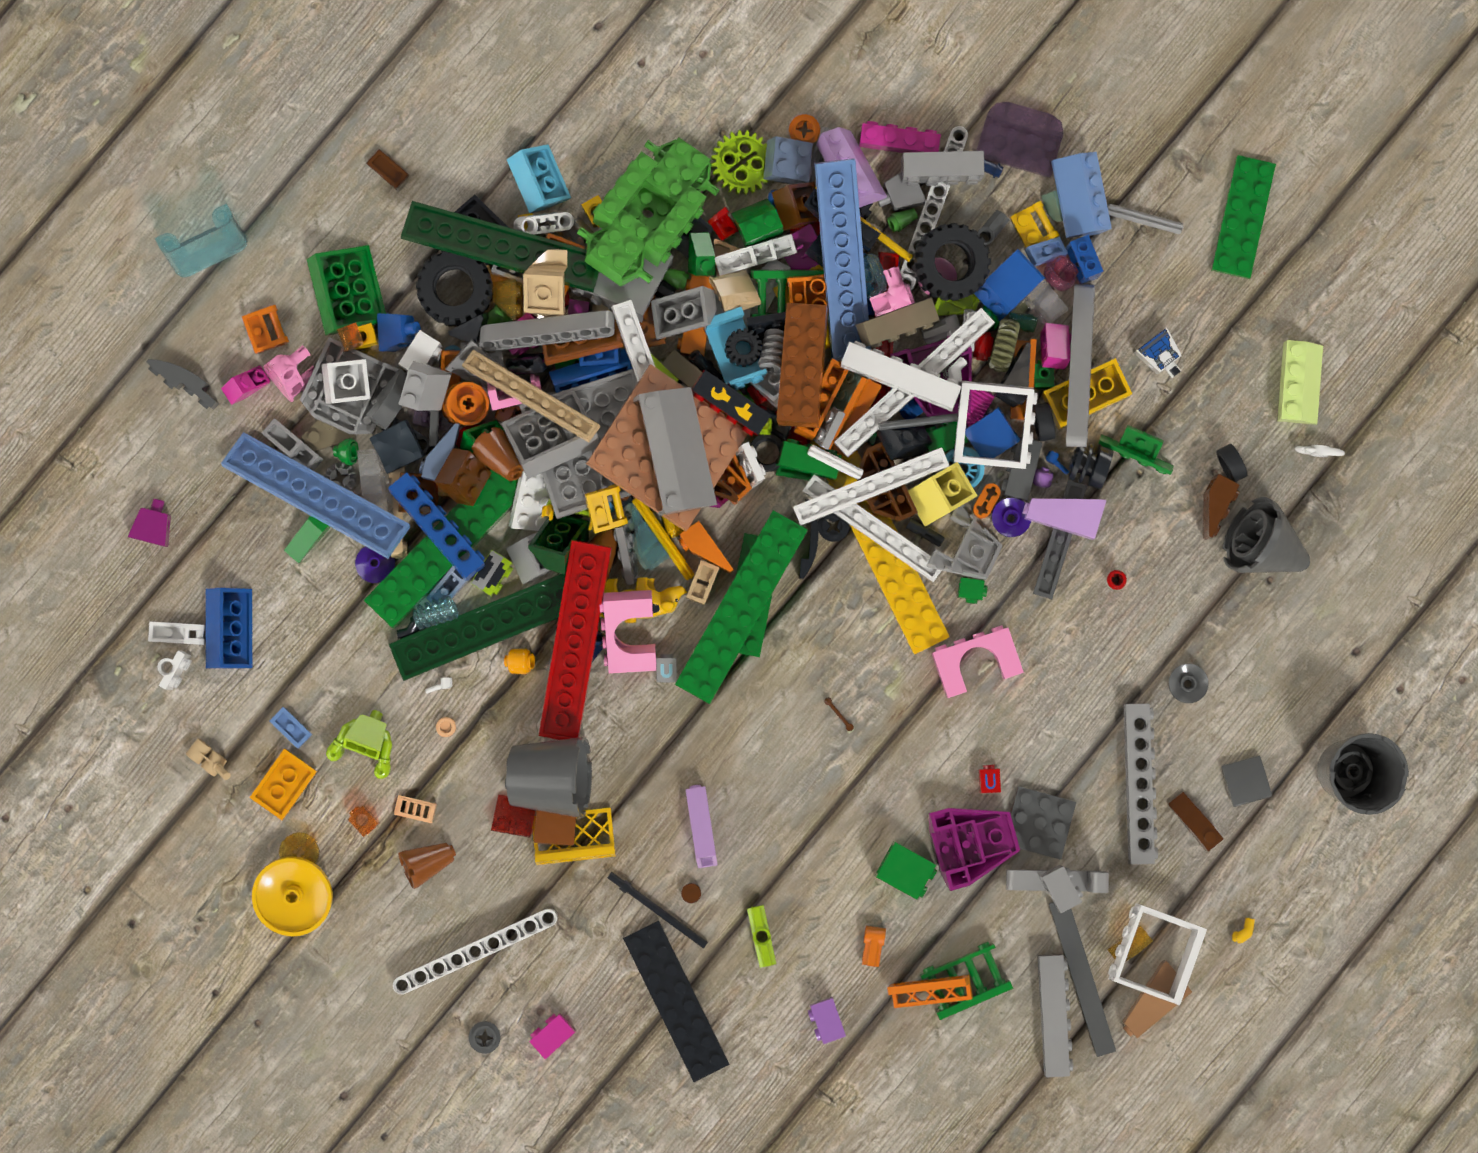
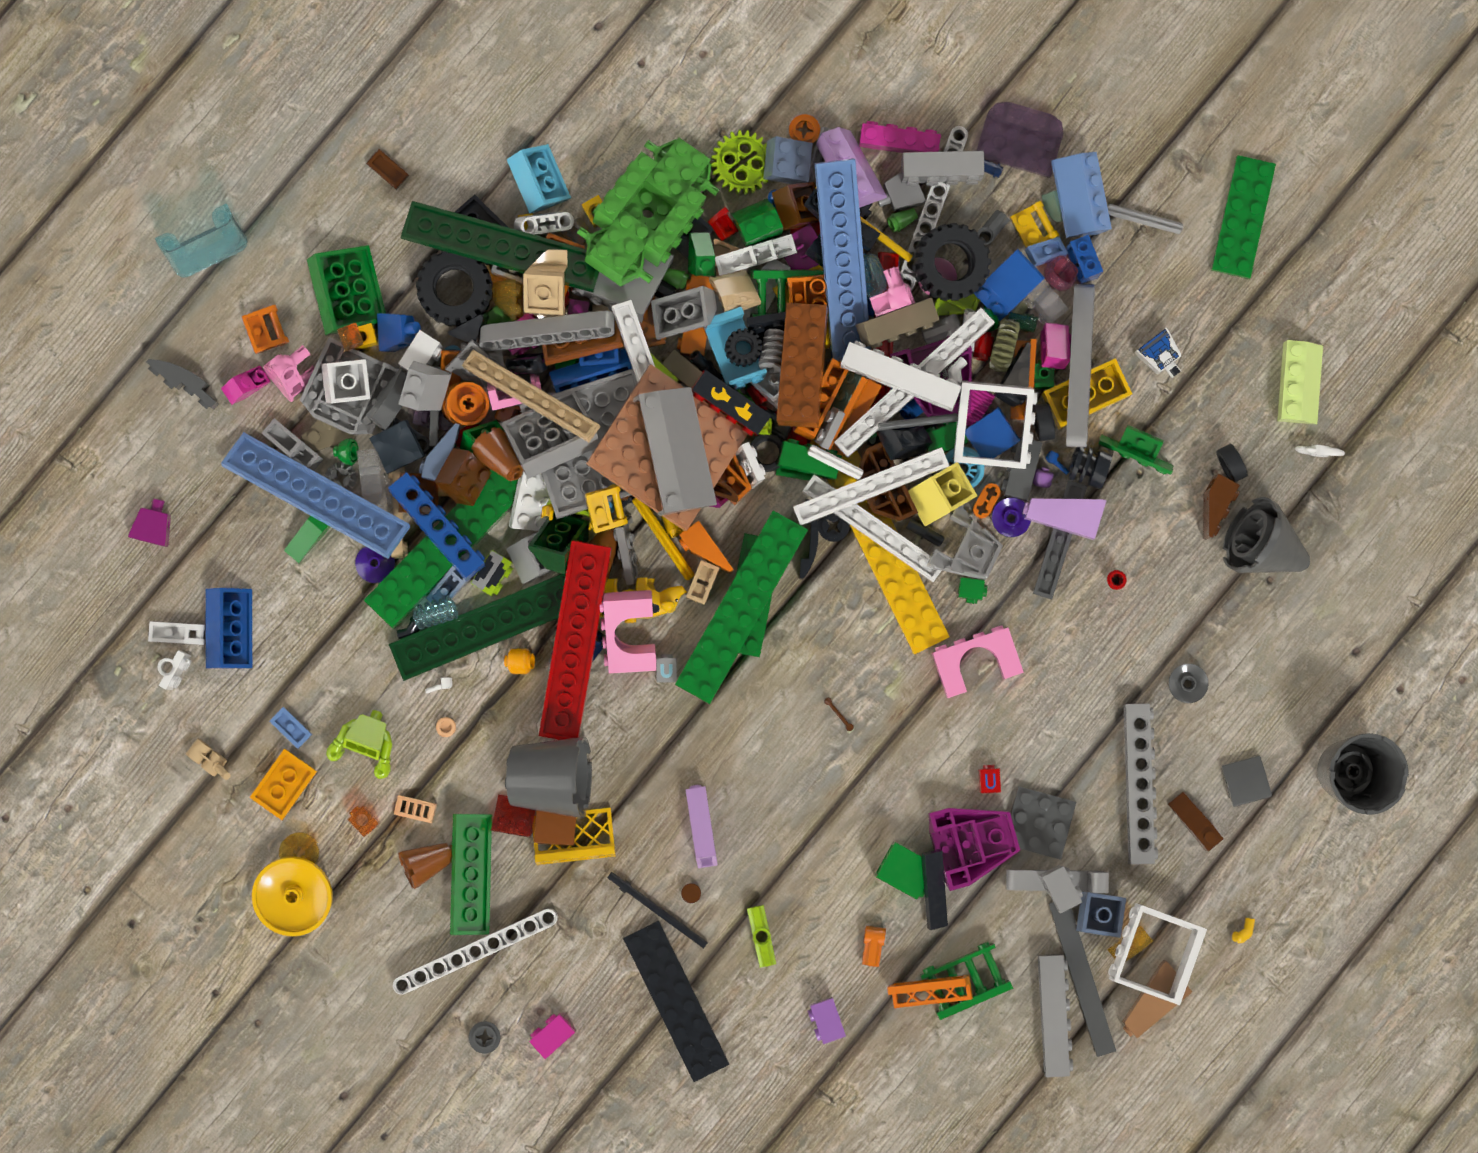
clear light blue slope [632,508,670,571] -> none
none -> green plate [450,814,492,935]
none -> black tile [922,849,948,931]
none -> sand blue brick [1076,891,1126,938]

